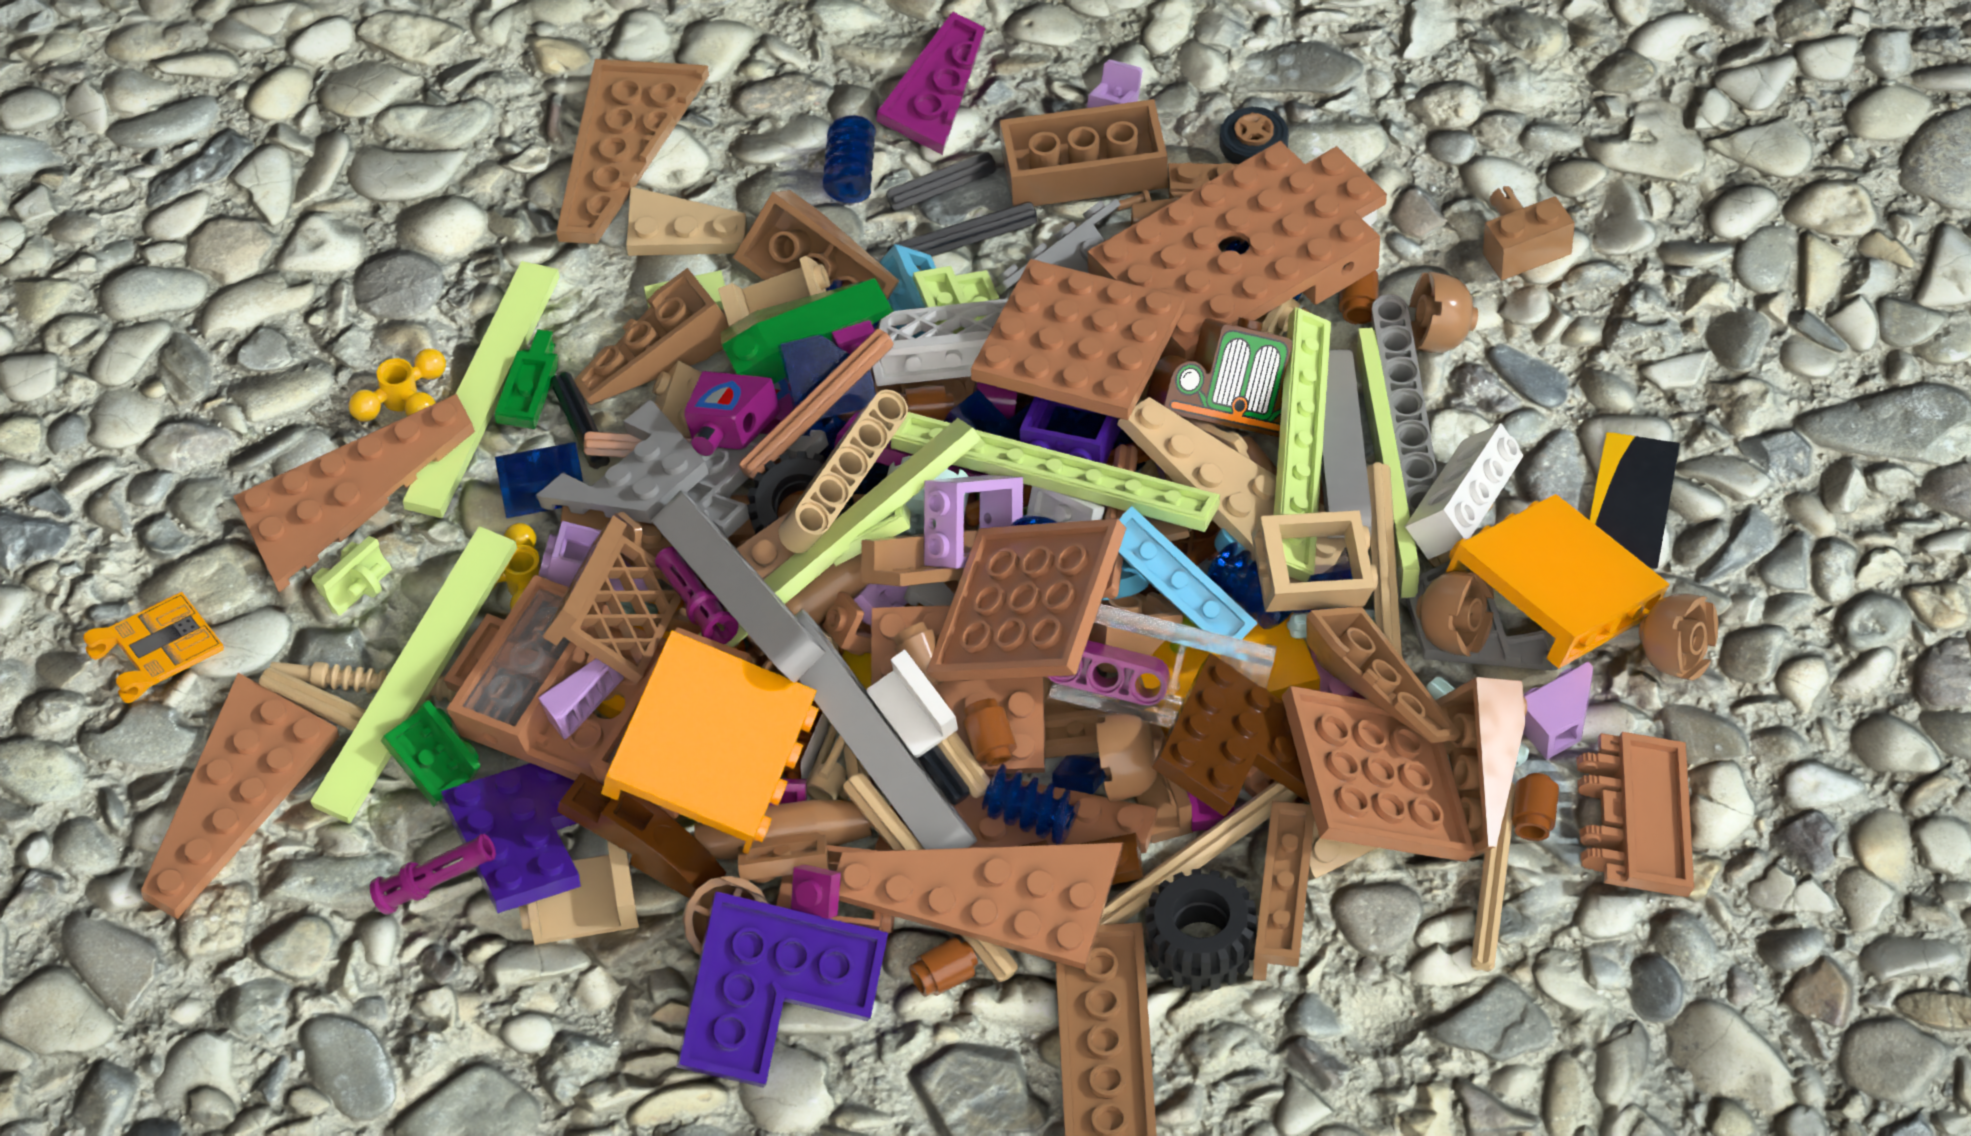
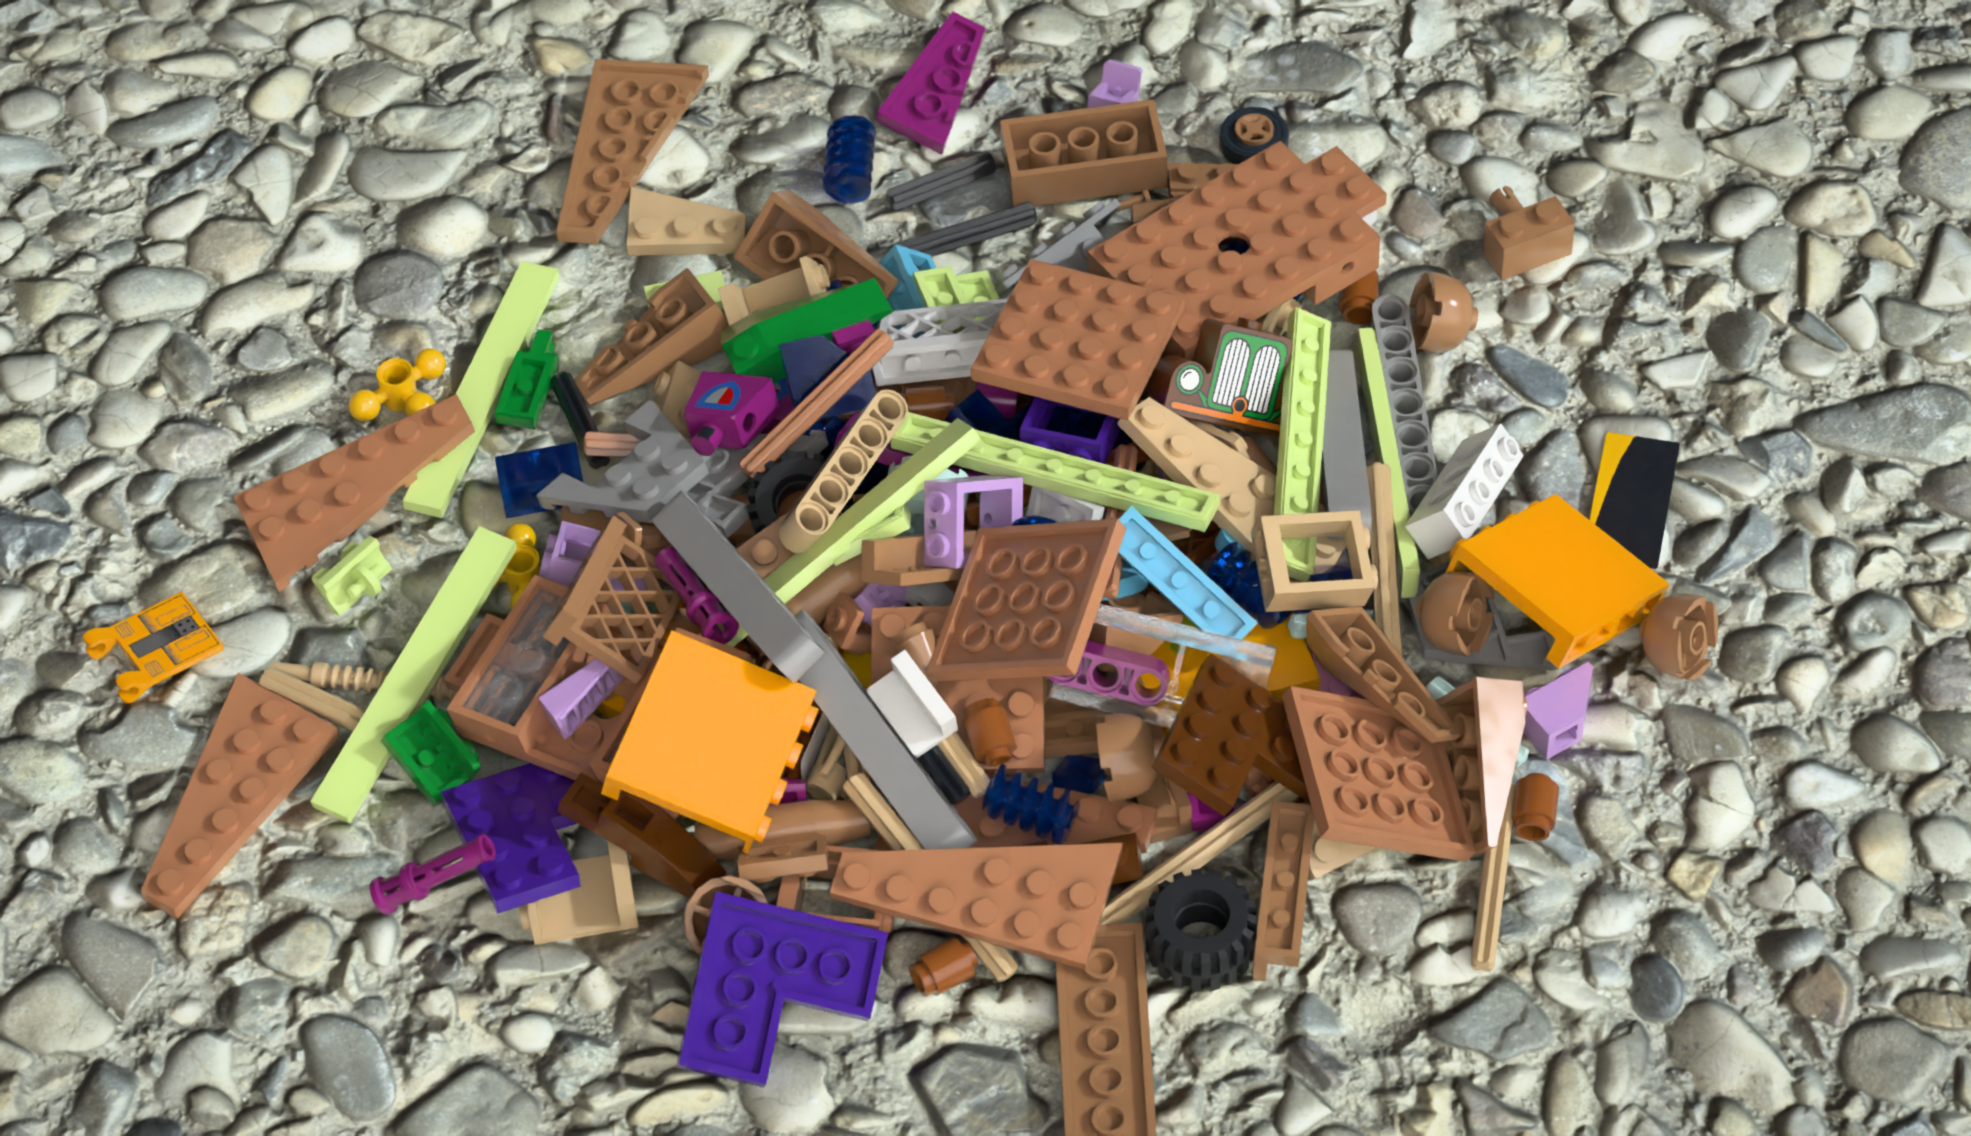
magenta plate [791,864,841,919] -> none
nougat hinge [1576,732,1694,897] -> none

